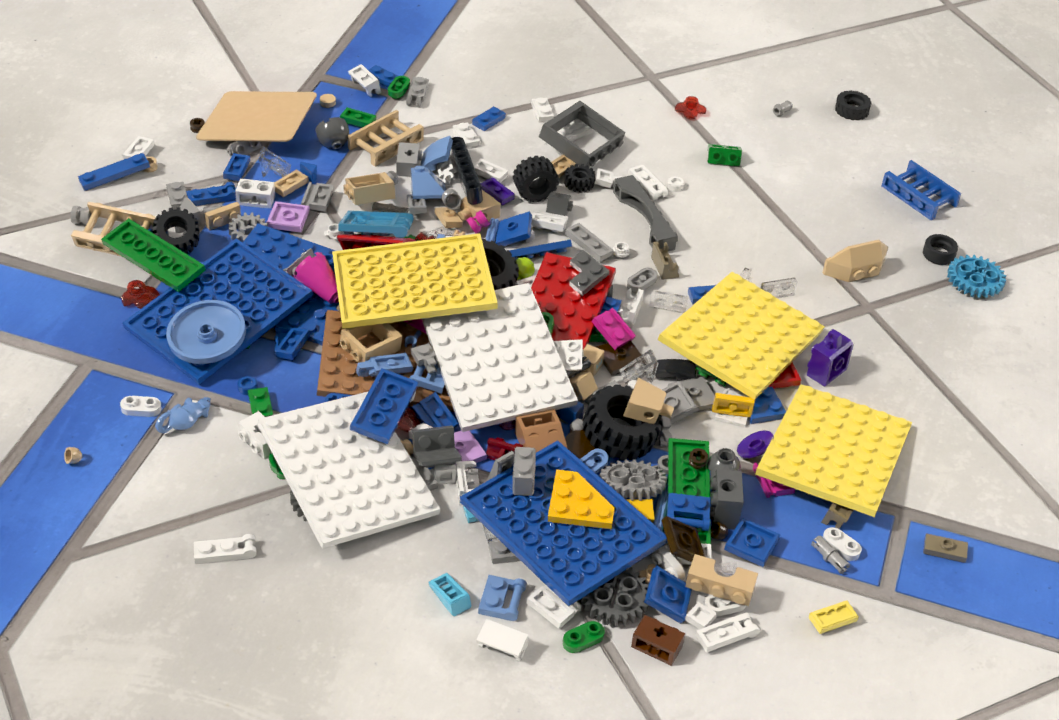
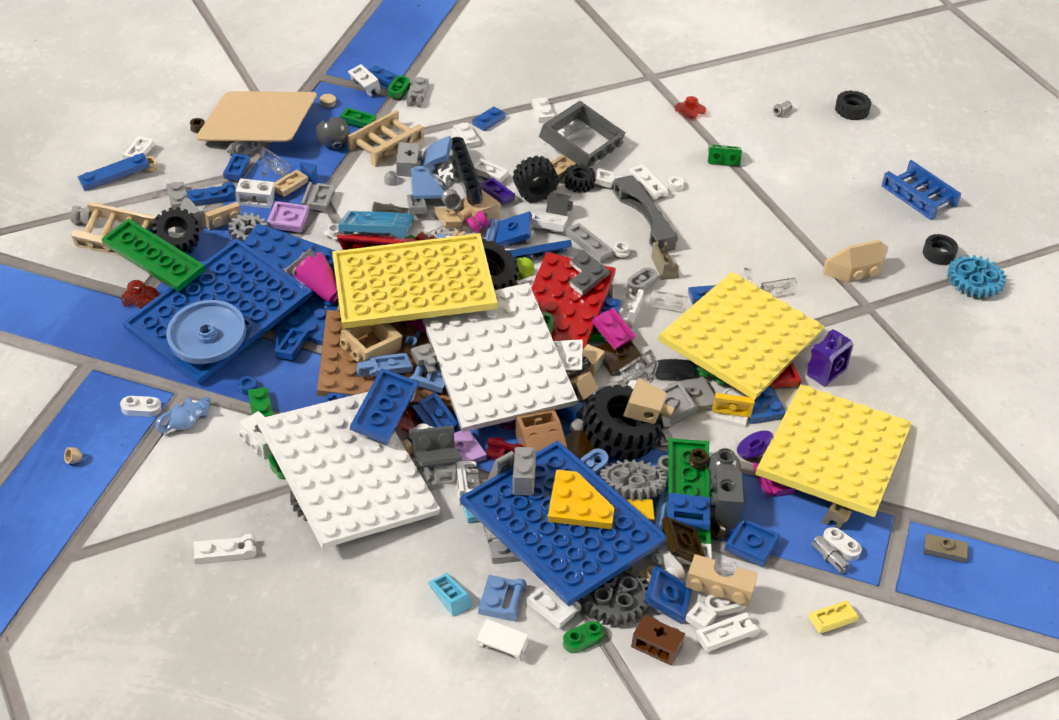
tan window [343,172,396,205] -> none

